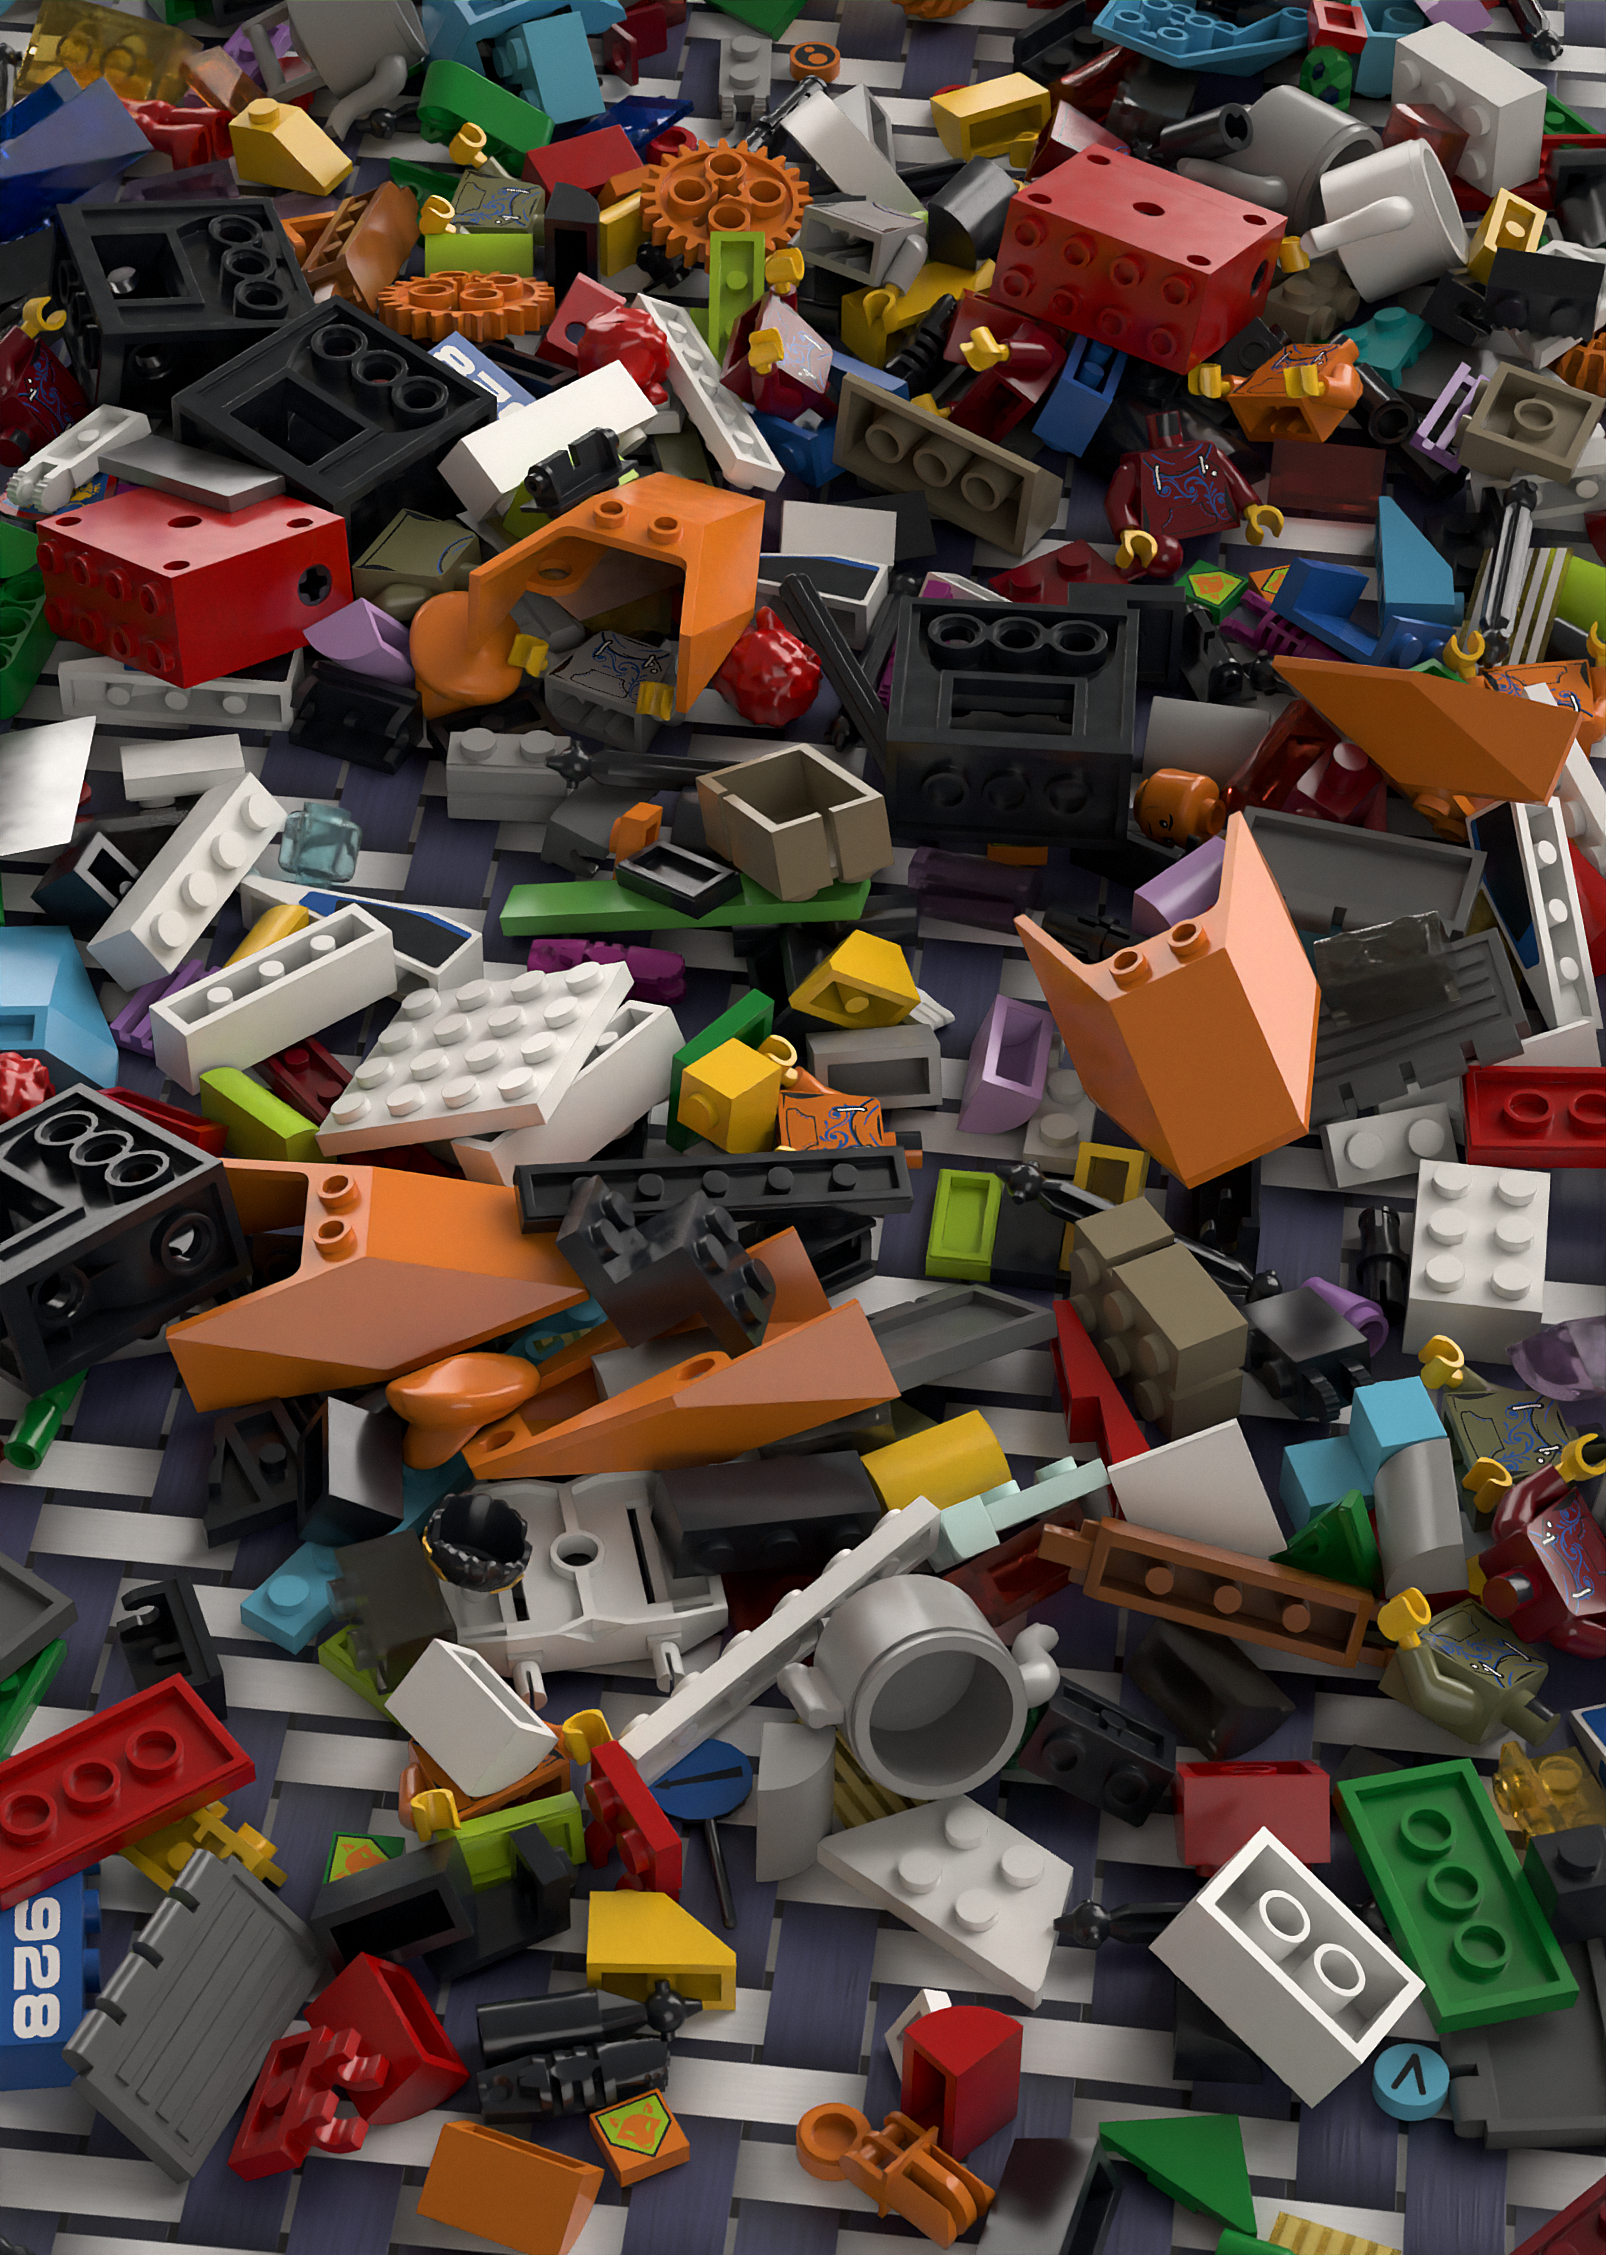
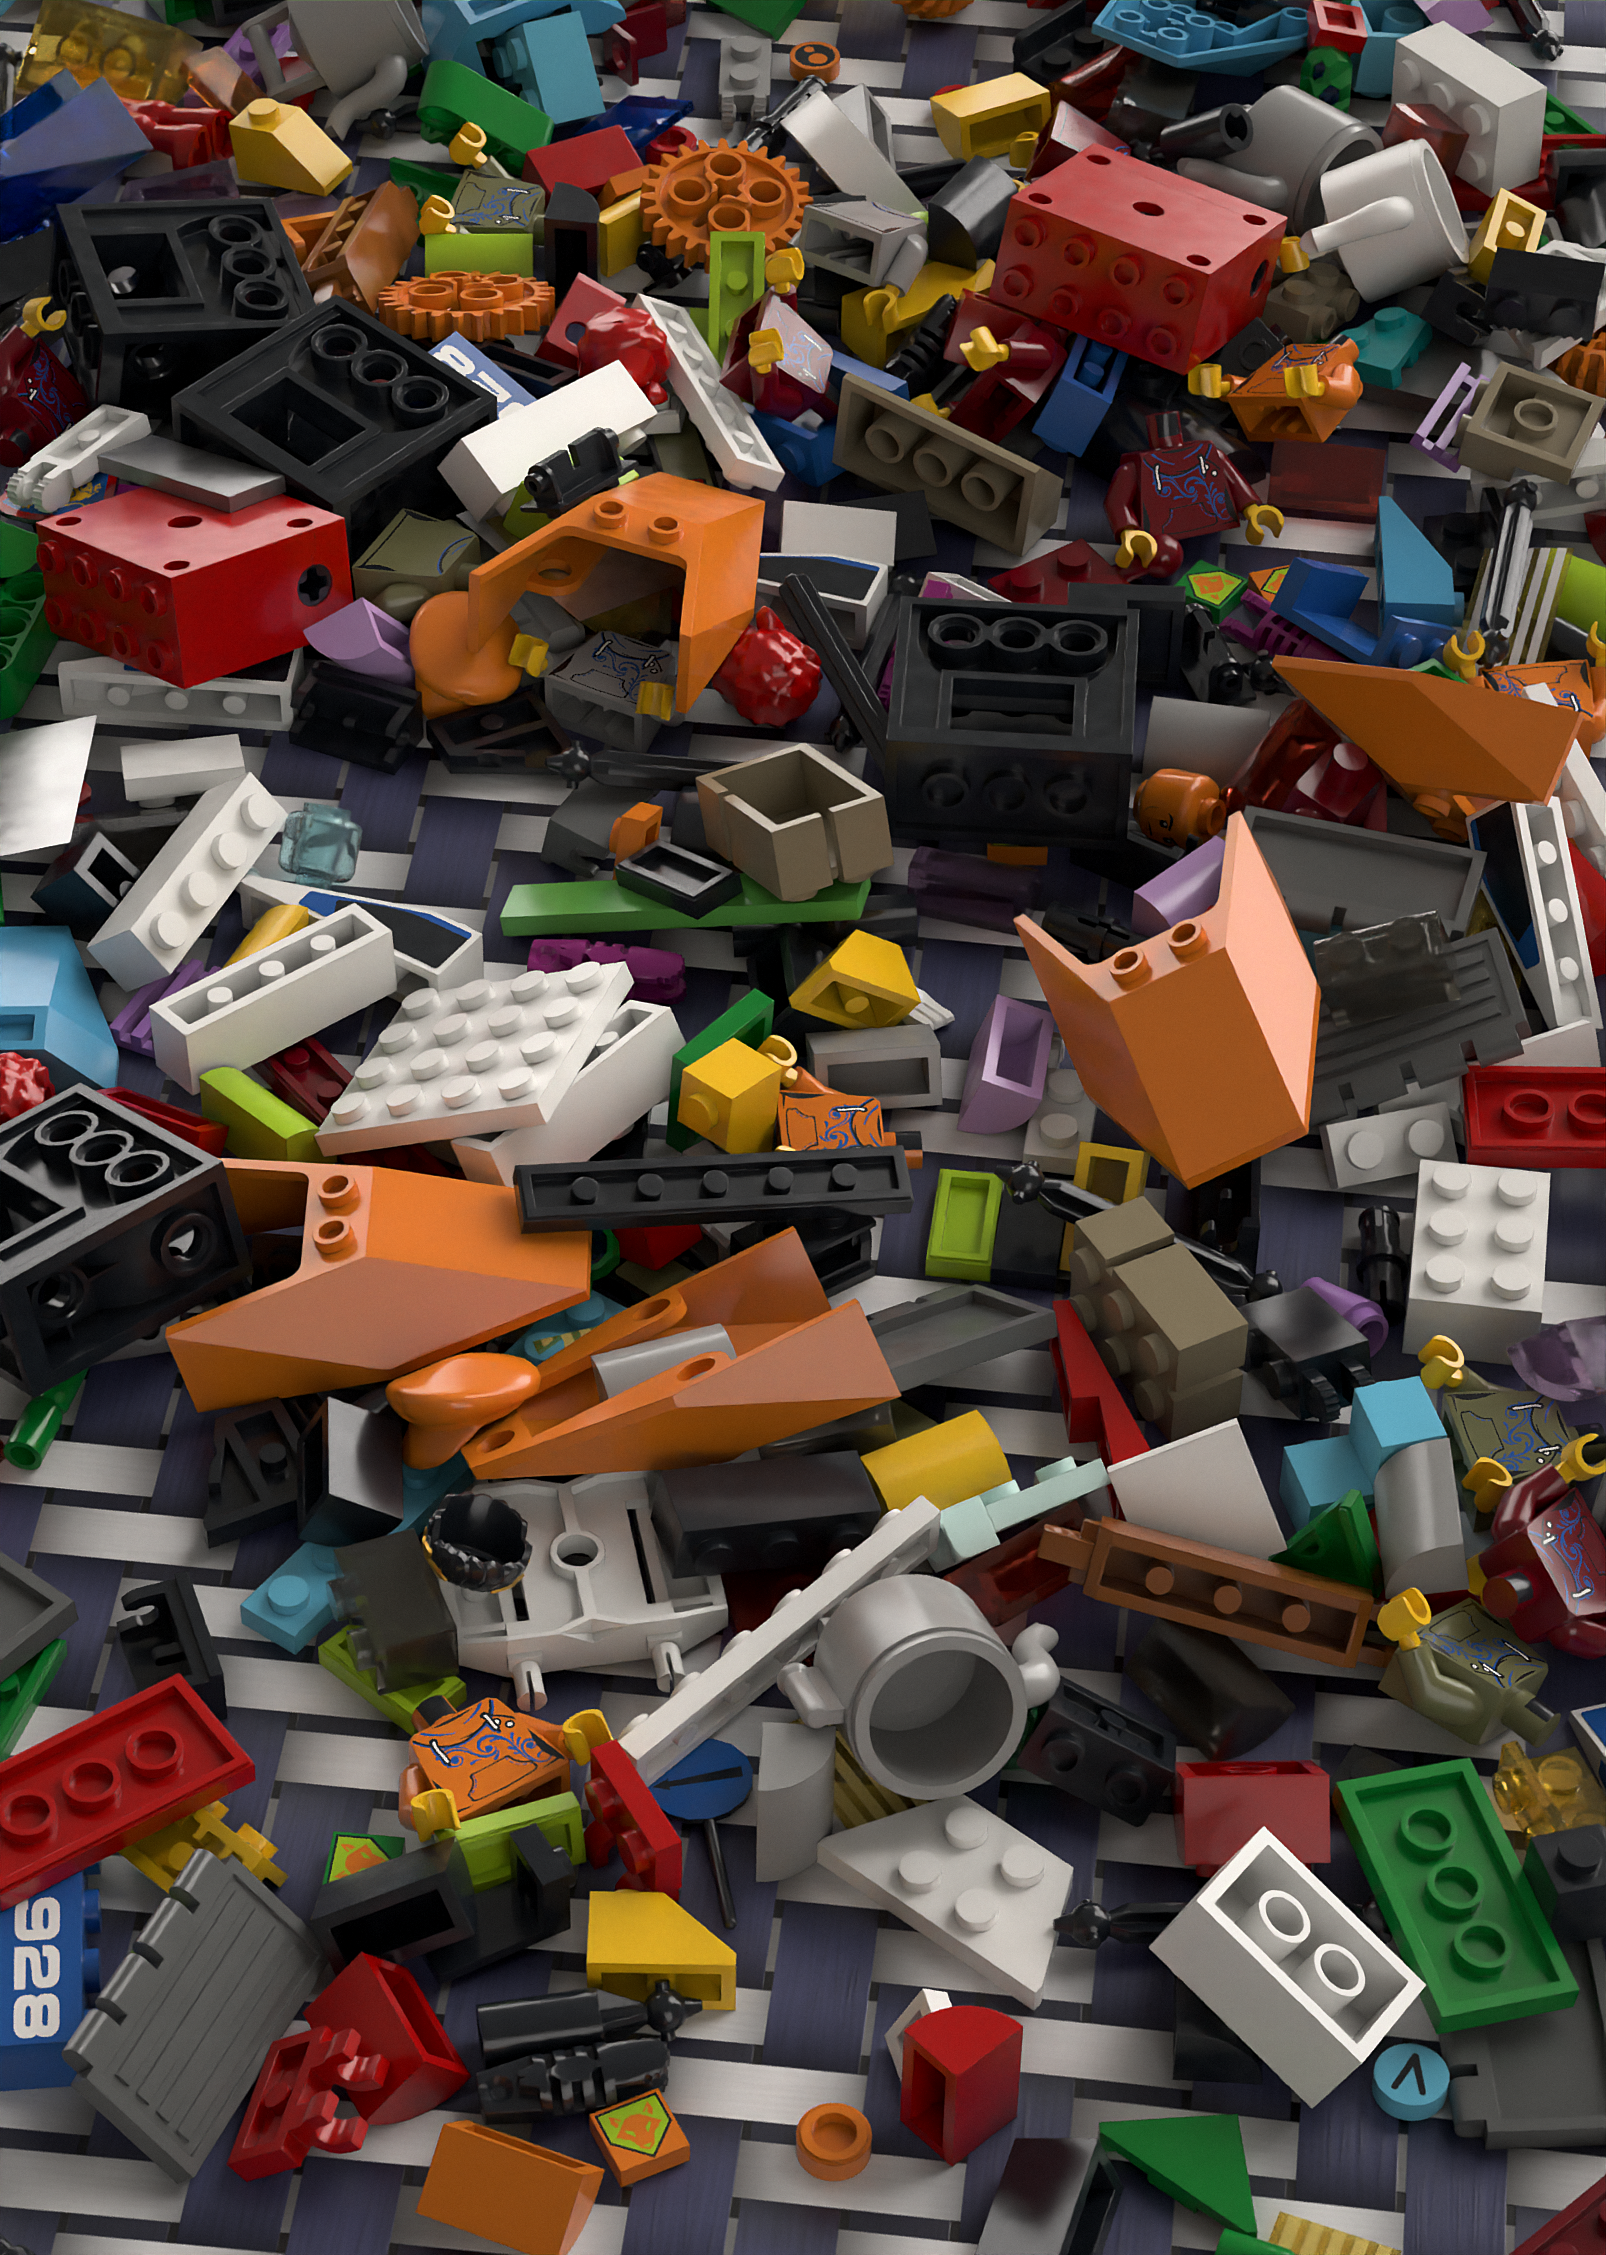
white brick [384,1638,559,1797] -> none
light grey brick [446,728,571,822] -> none
black bracket [555,1175,776,1359] -> none
orange arm [839,2111,996,2250] -> none
black piece [1348,362,1470,504] -> none

